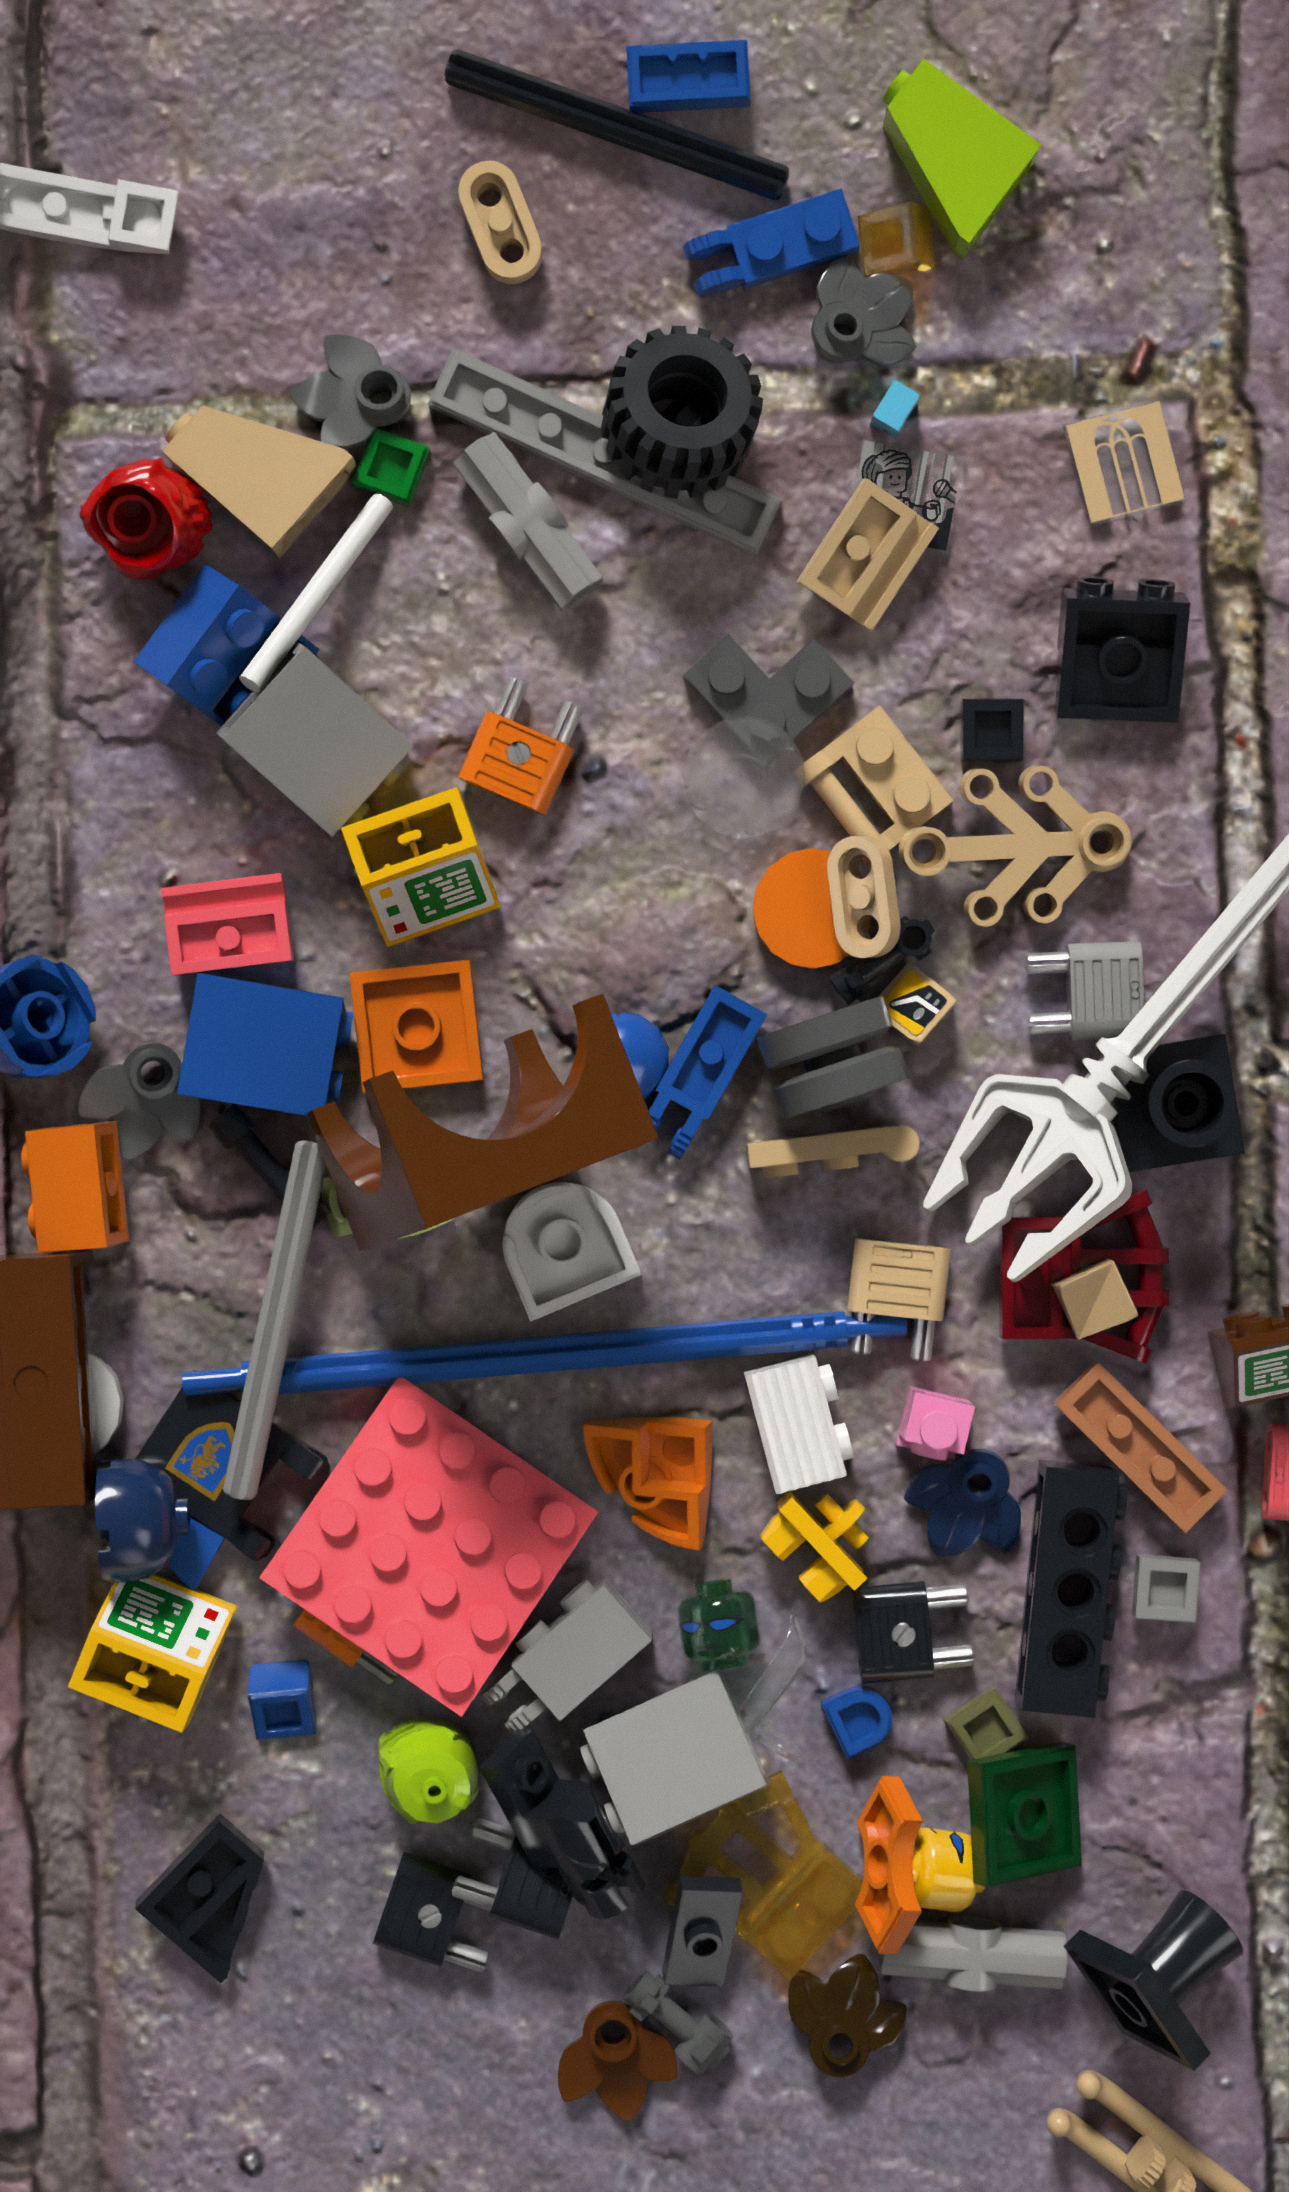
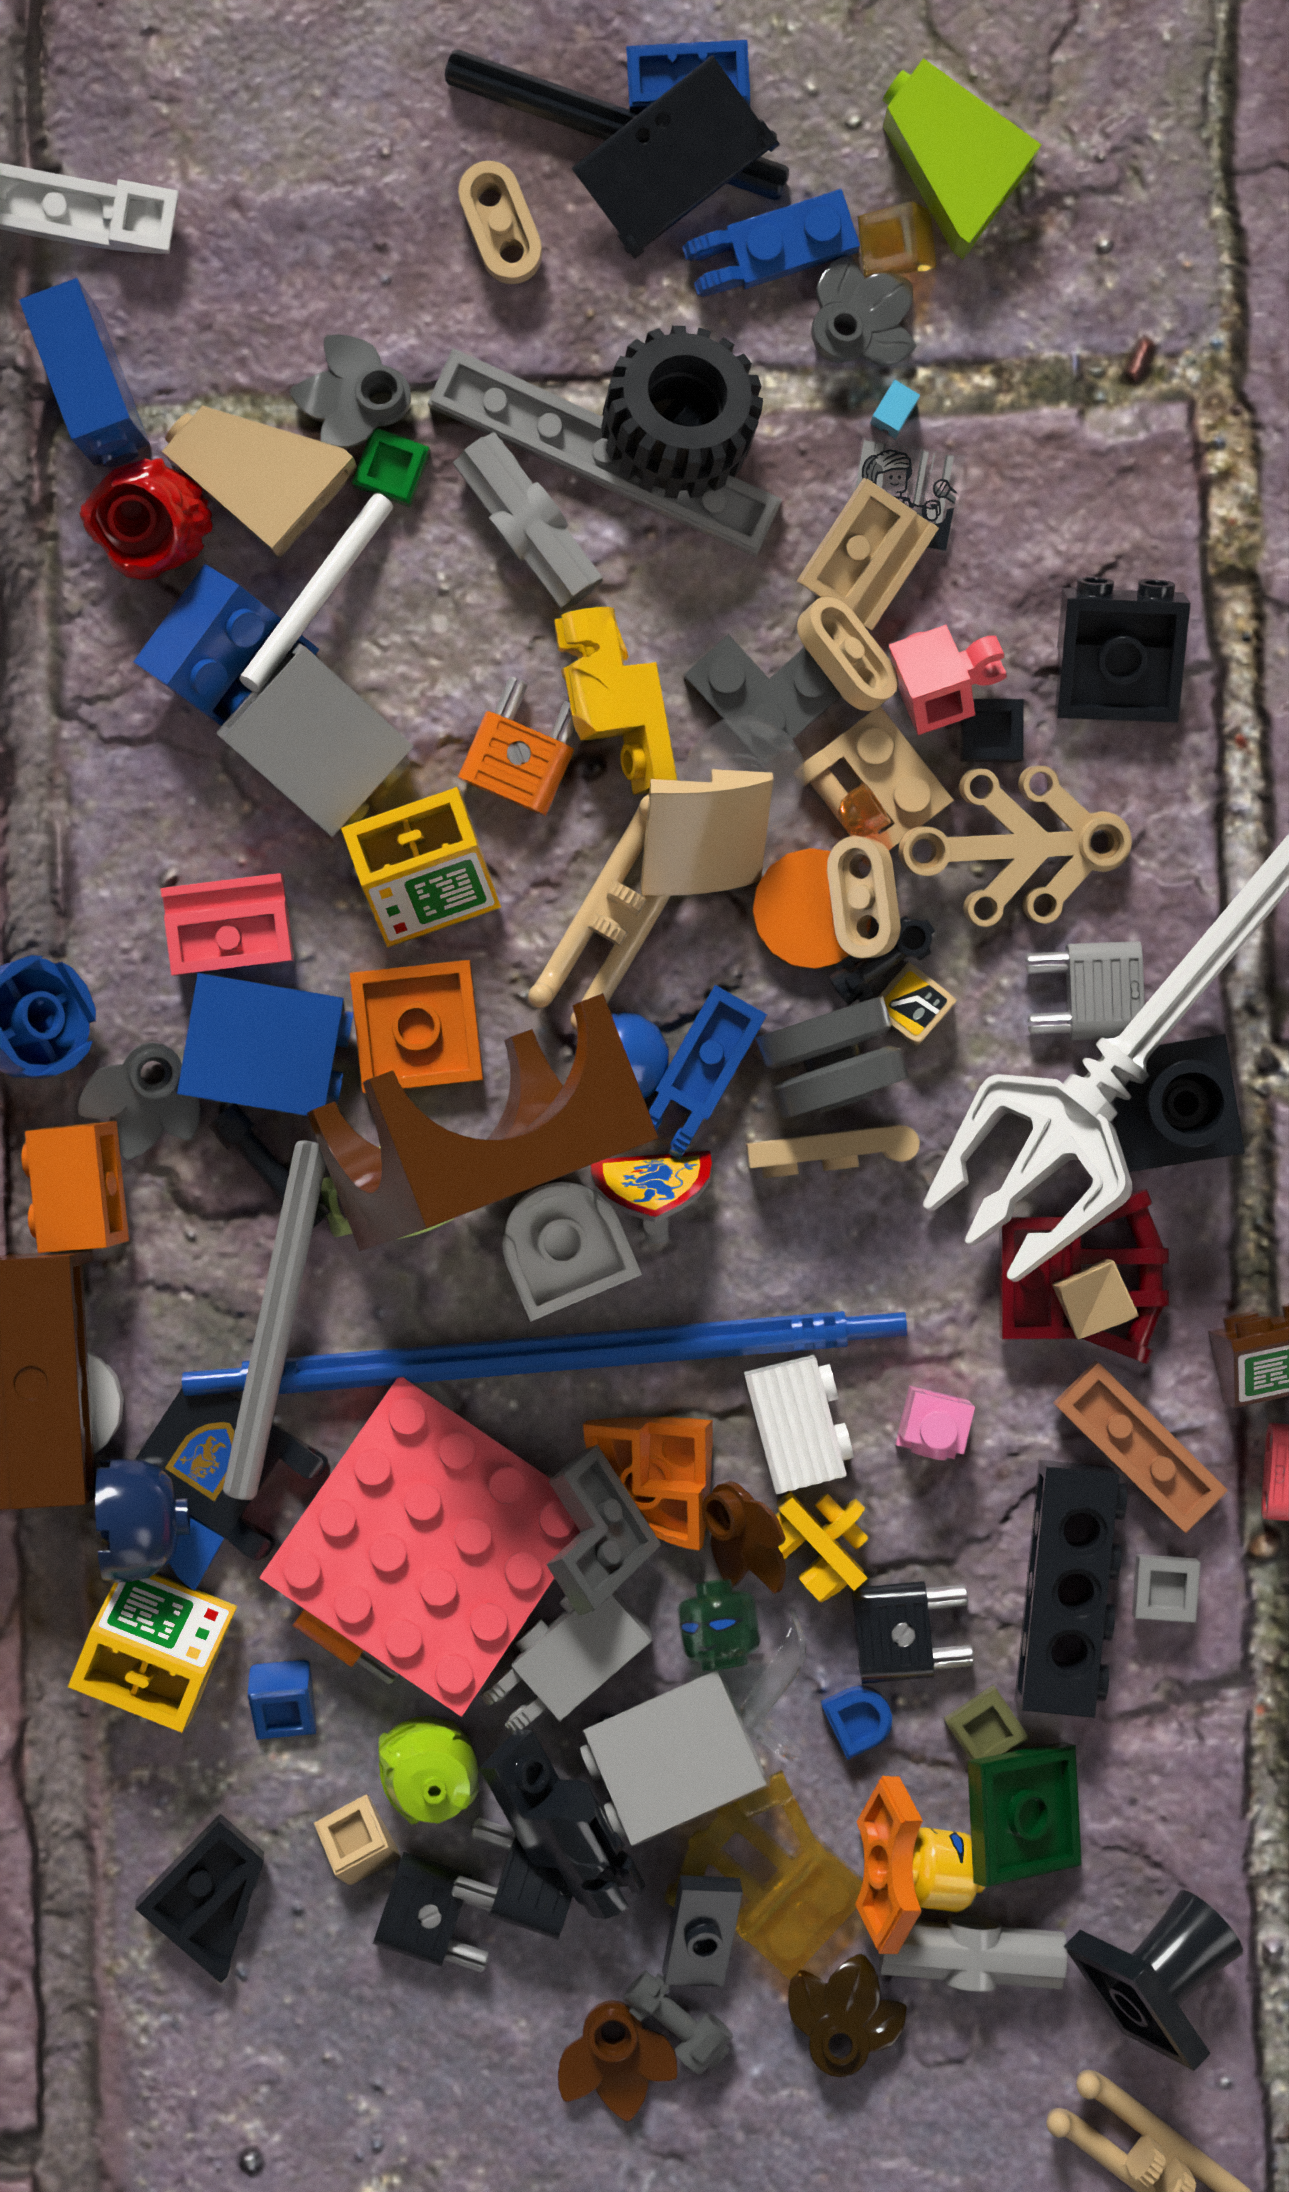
tan piece [847,1238,951,1362] -> none
dark blue plate [904,1449,1021,1557] -> none
piece [1063,399,1187,528] -> none
none -> blue brick [19,278,150,468]
none -> tan slope [314,1794,401,1885]
none -> tan piece [528,795,671,1031]
none -> dark grey plate [546,1444,661,1616]
none -> yellow plate [554,607,678,795]
none -> black door [572,55,780,259]
none -> shield [591,1150,712,1244]
none -> tan slope [641,769,773,896]
none -> reddish brown plate [702,1481,786,1594]
none -> tan plate [797,597,898,711]
none -> clear orange hinge [838,782,891,836]
none -> coral brick [889,625,1007,735]

